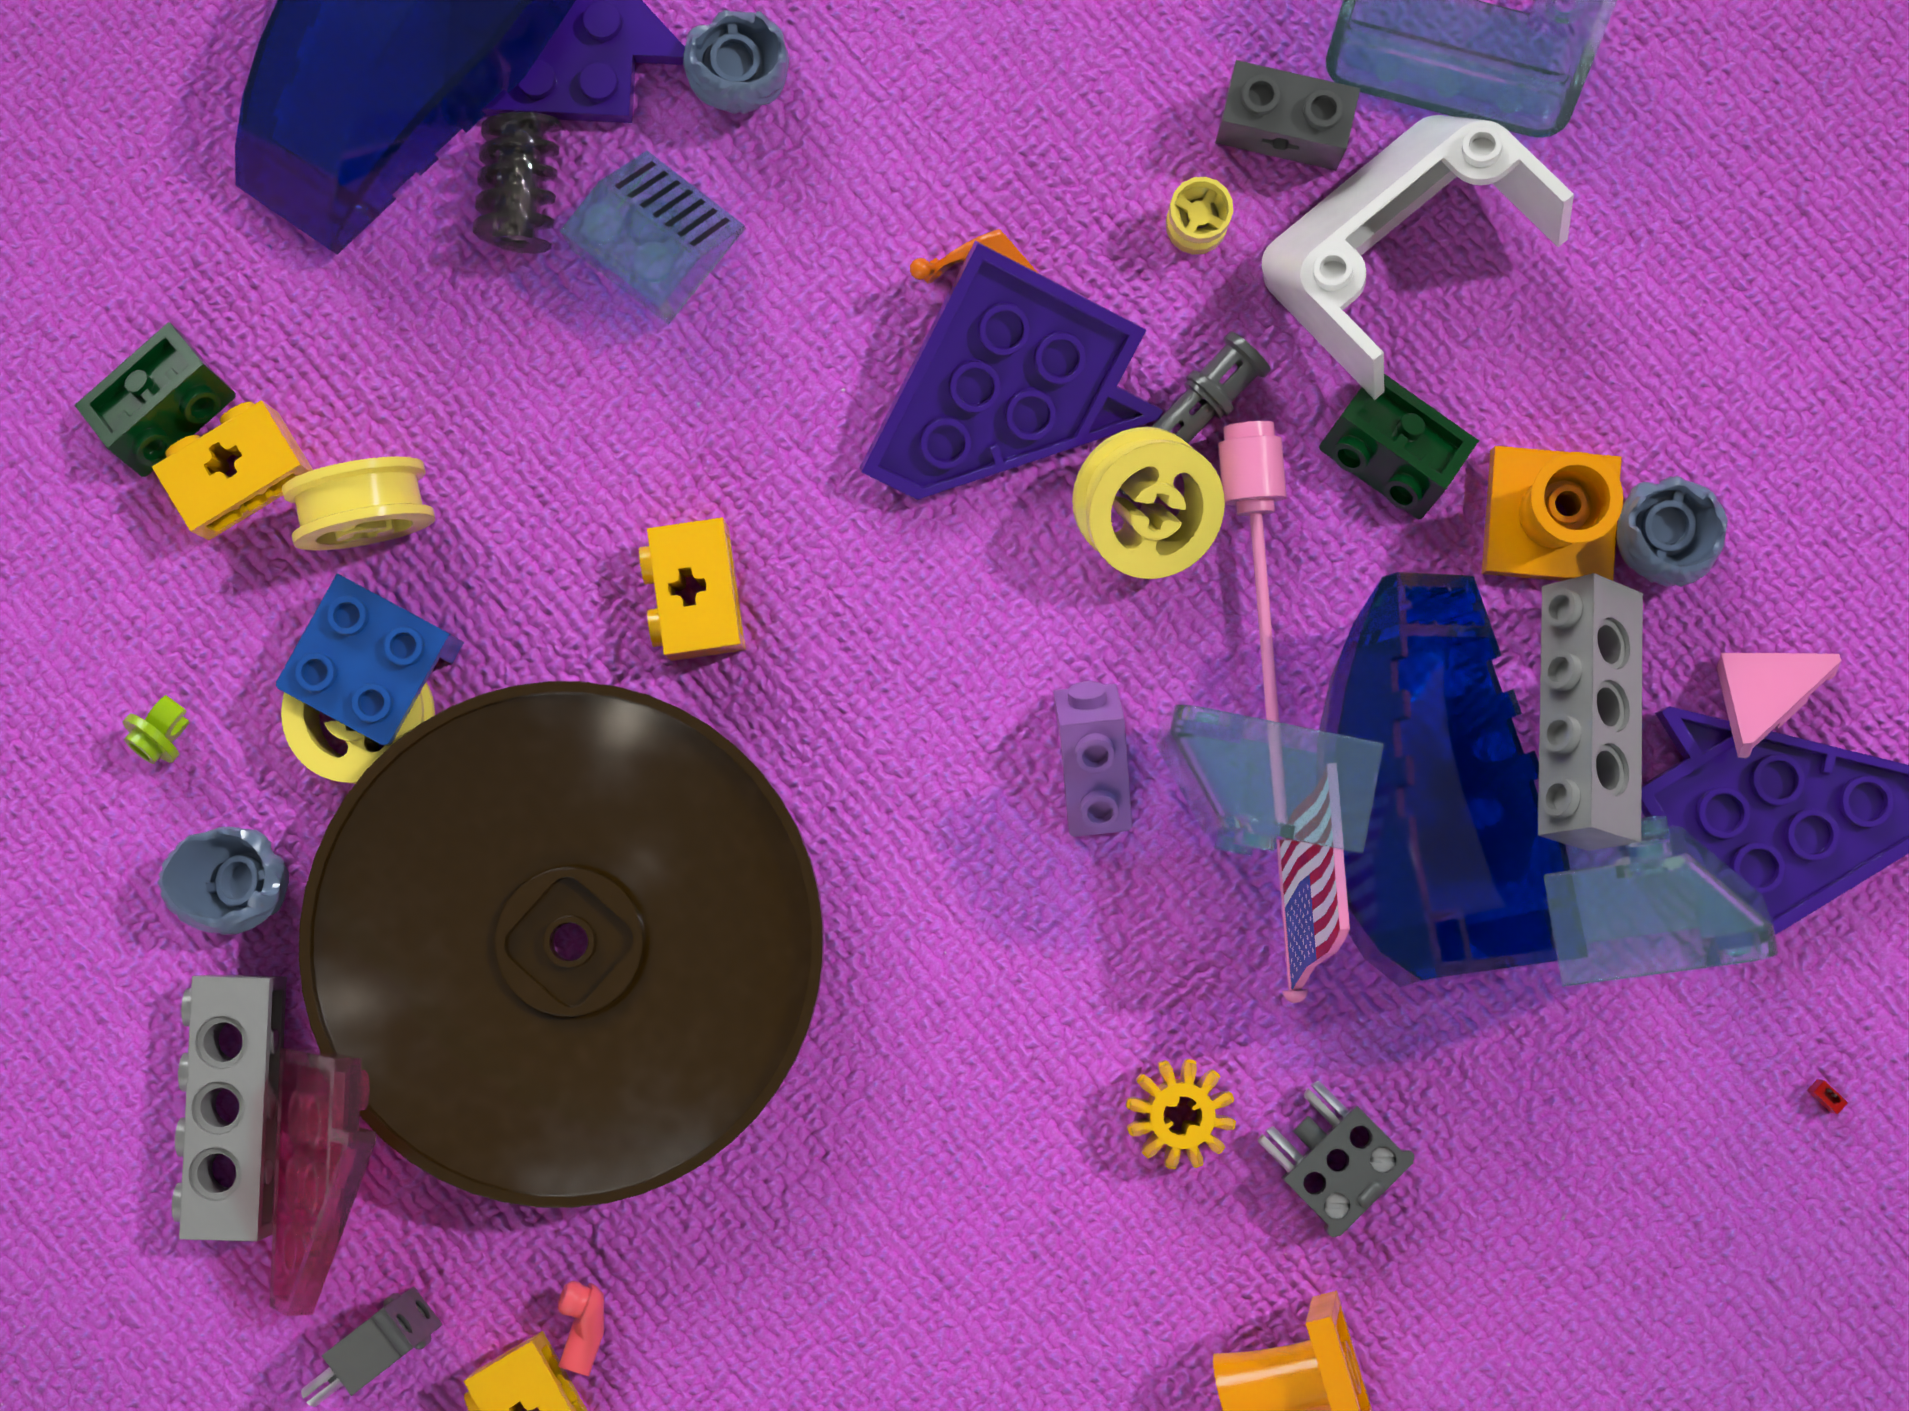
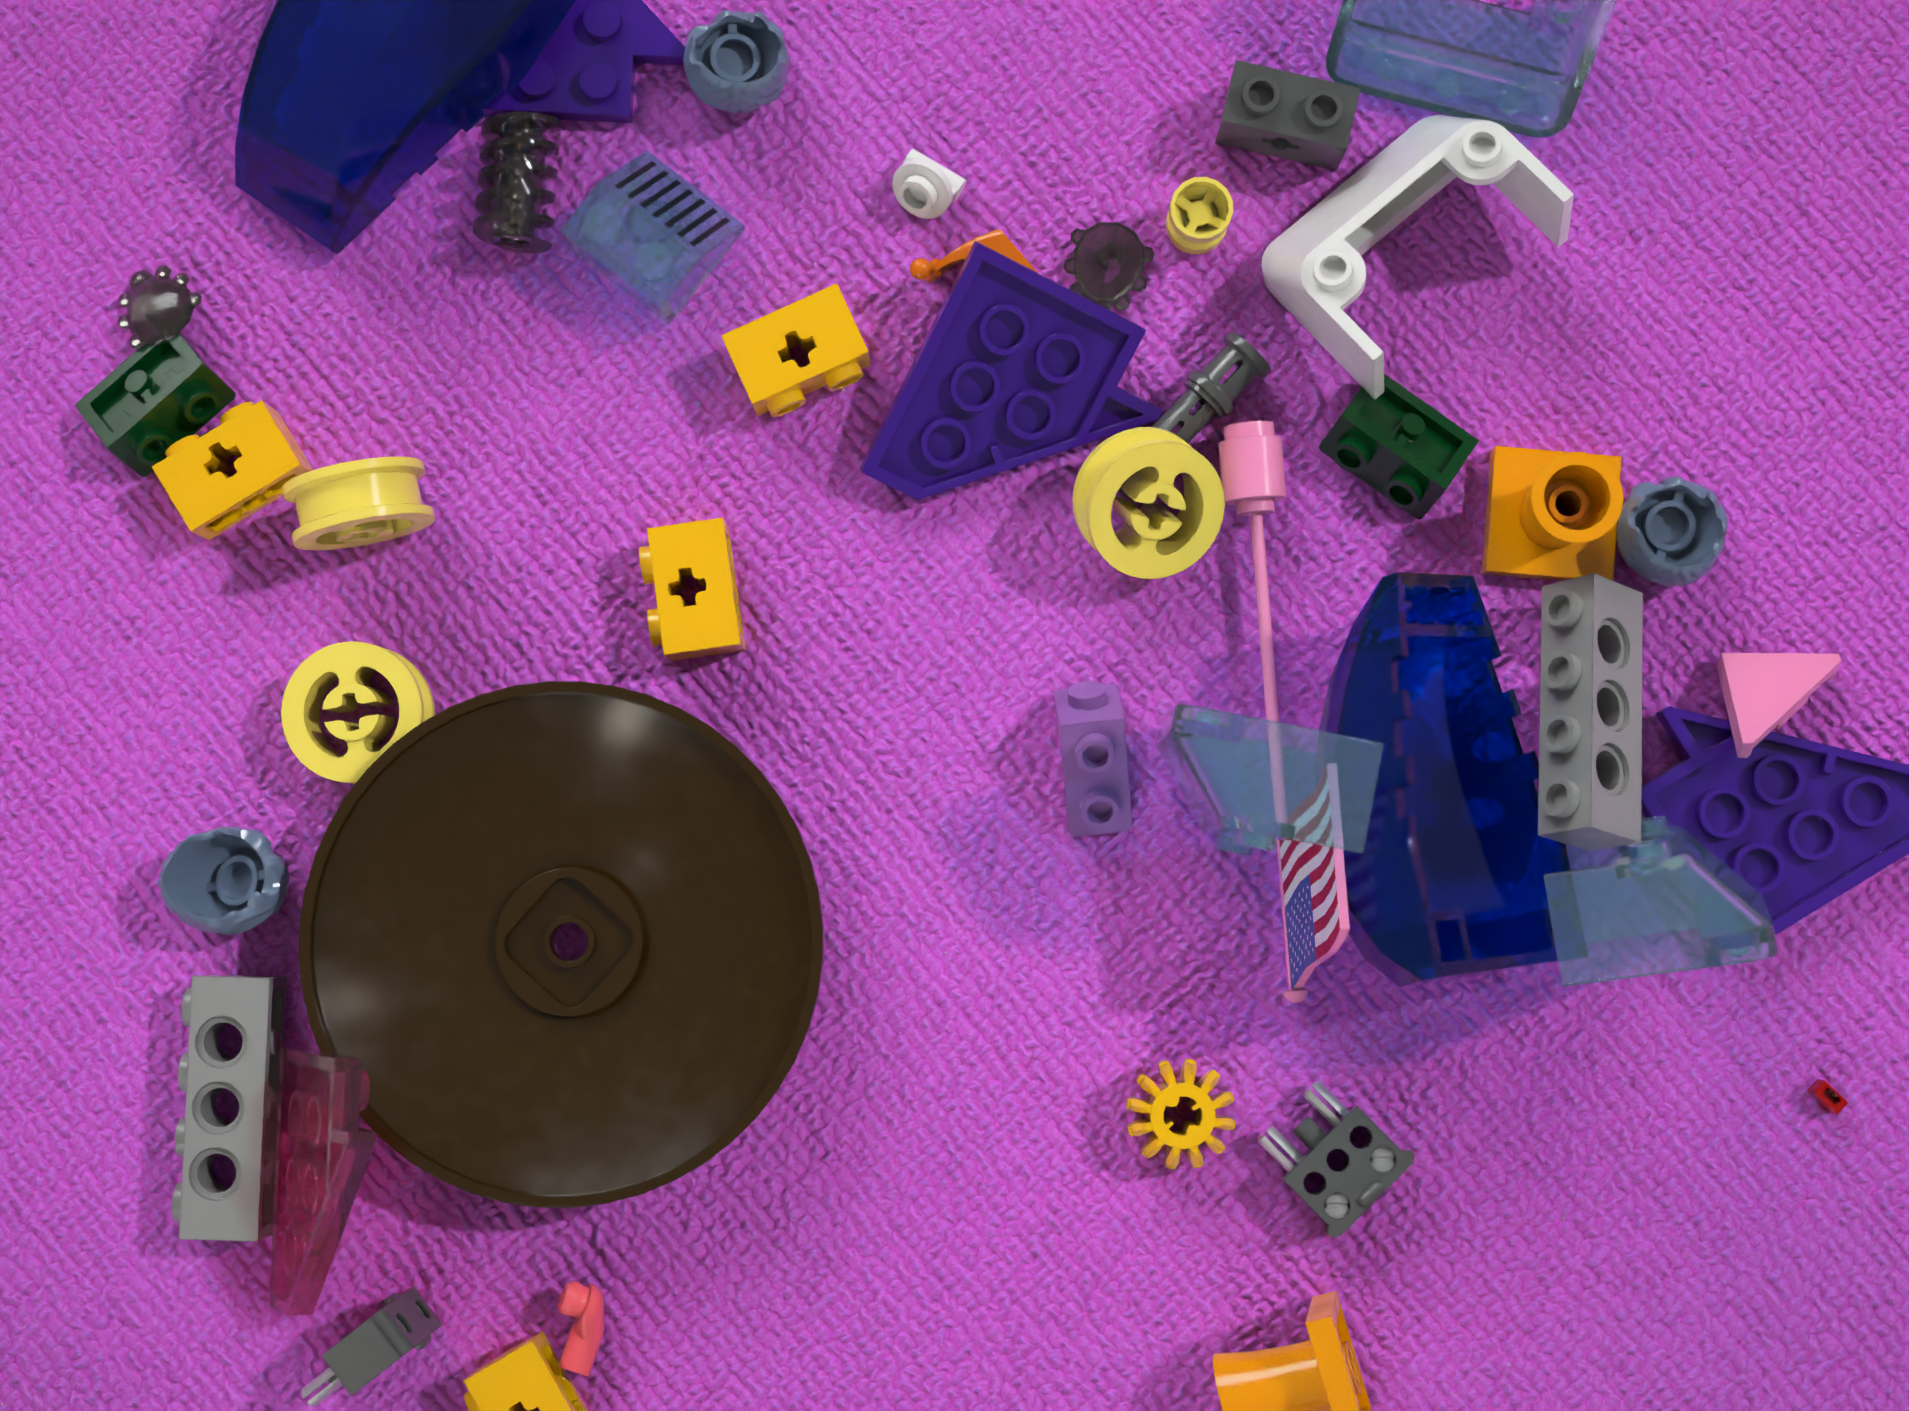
lime plate [122,695,190,764] -> none
blue bracket [276,573,464,746] -> none
none -> clear smoke piece [117,265,202,349]
none -> yellow brick [721,283,871,417]
none -> white plate [892,149,967,219]
none -> clear smoke piece [1063,222,1155,311]

